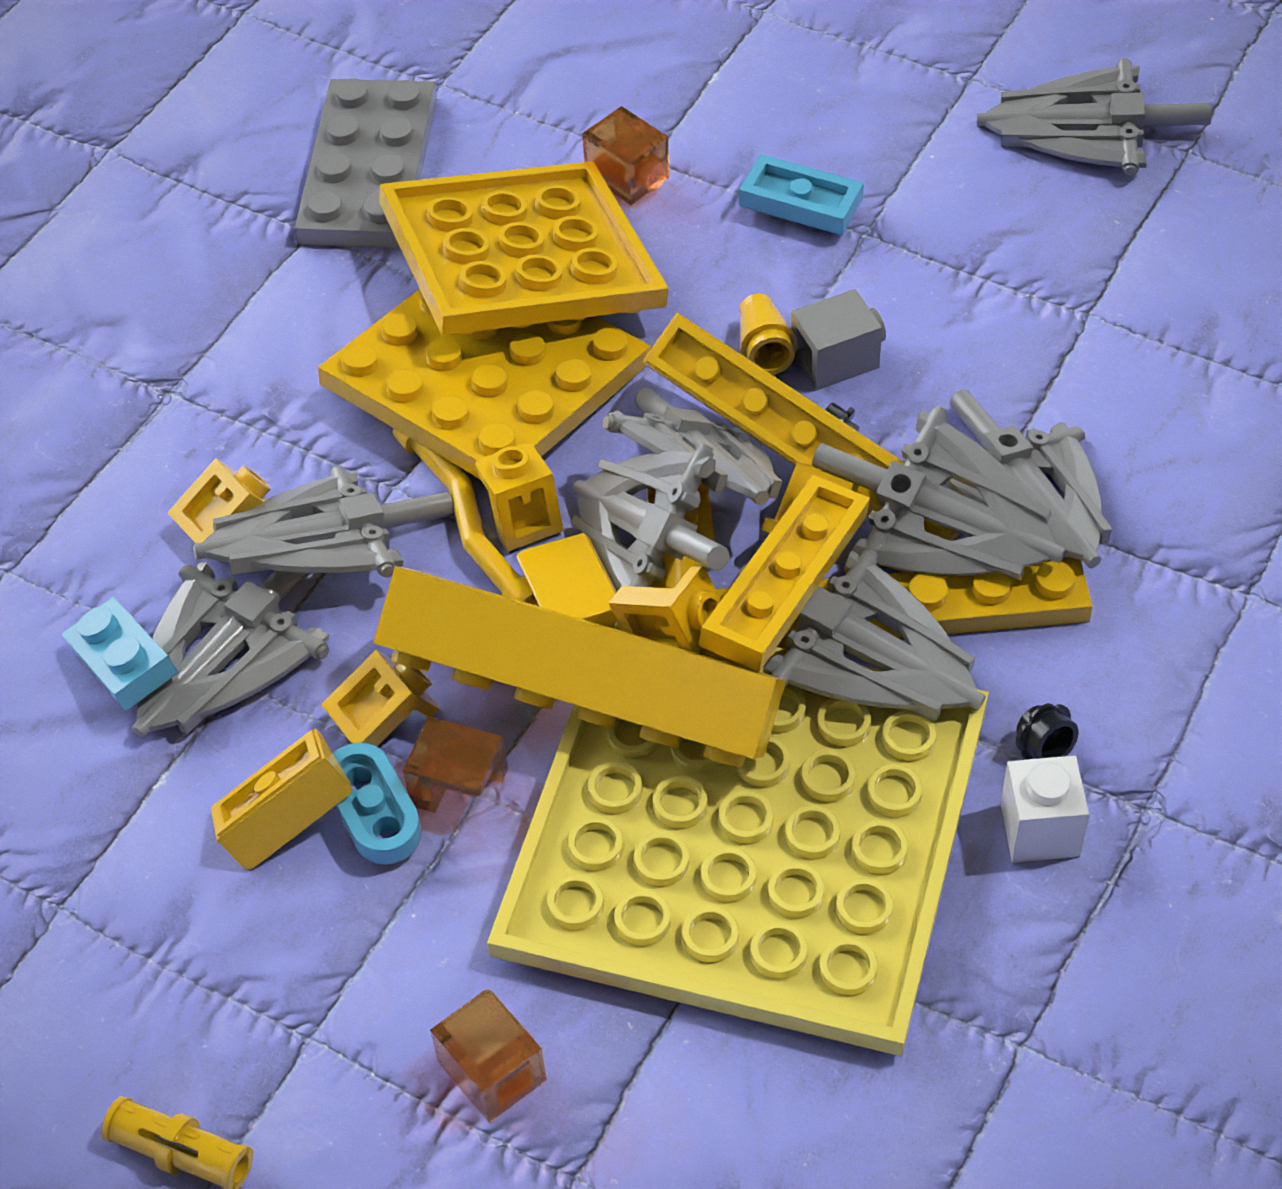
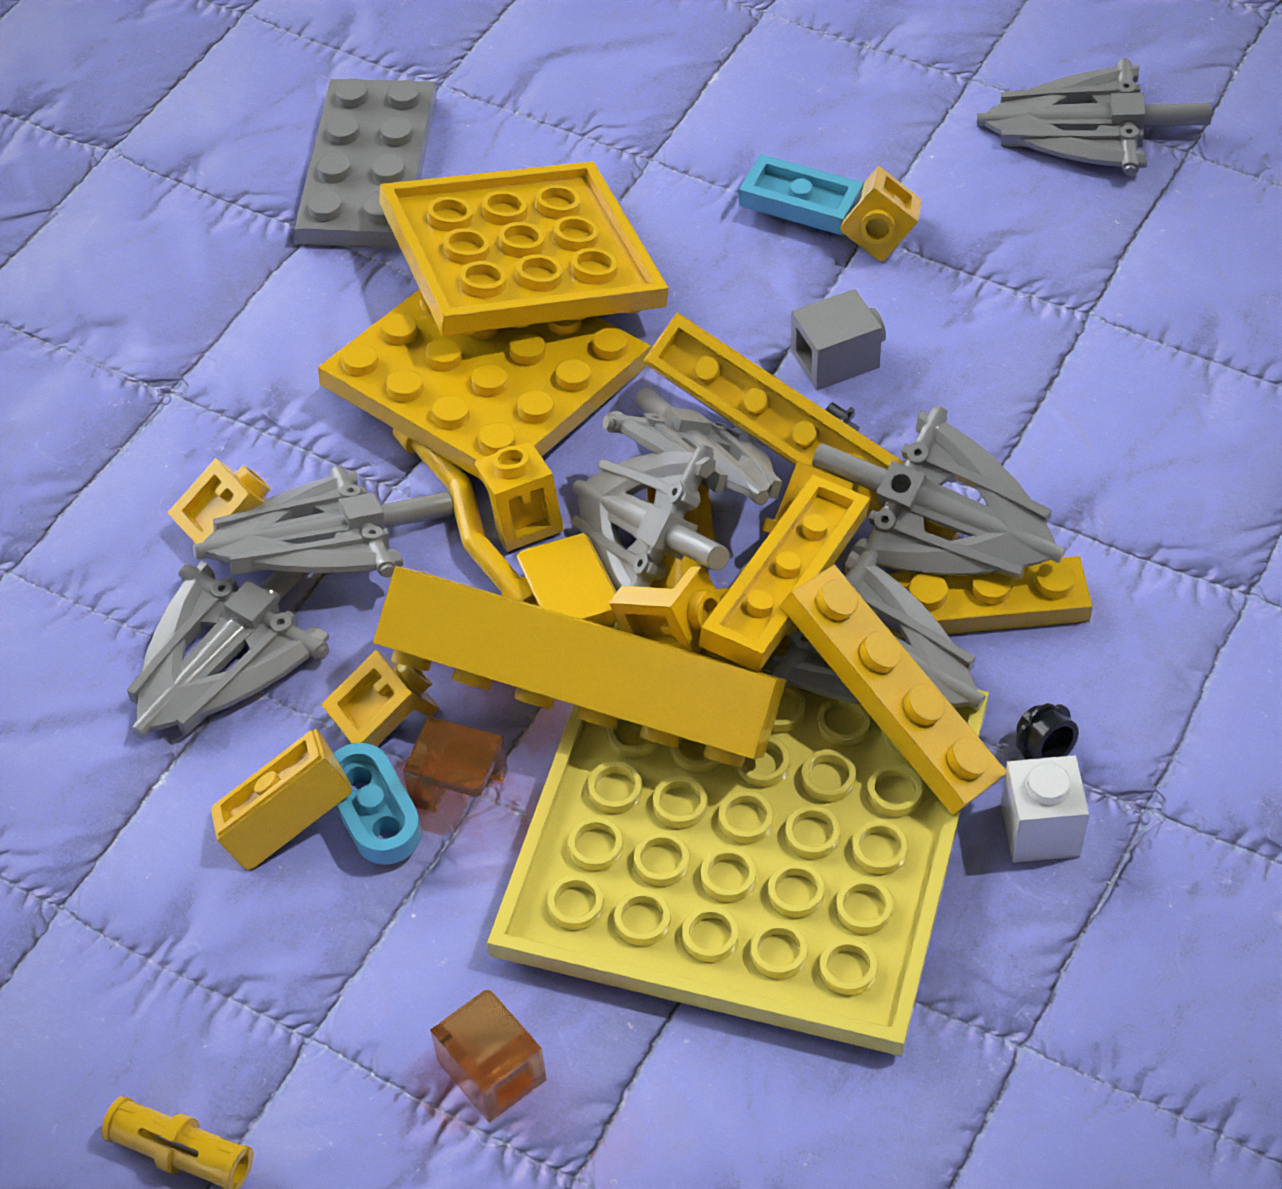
medium azure plate [61,597,179,712] -> none
clear orange brick [582,106,669,205] -> none
yellow cone [739,293,798,375] -> none
light grey bar [945,389,1112,568] -> none
none -> yellow plate [780,564,1006,816]
none -> yellow bracket [840,165,922,261]

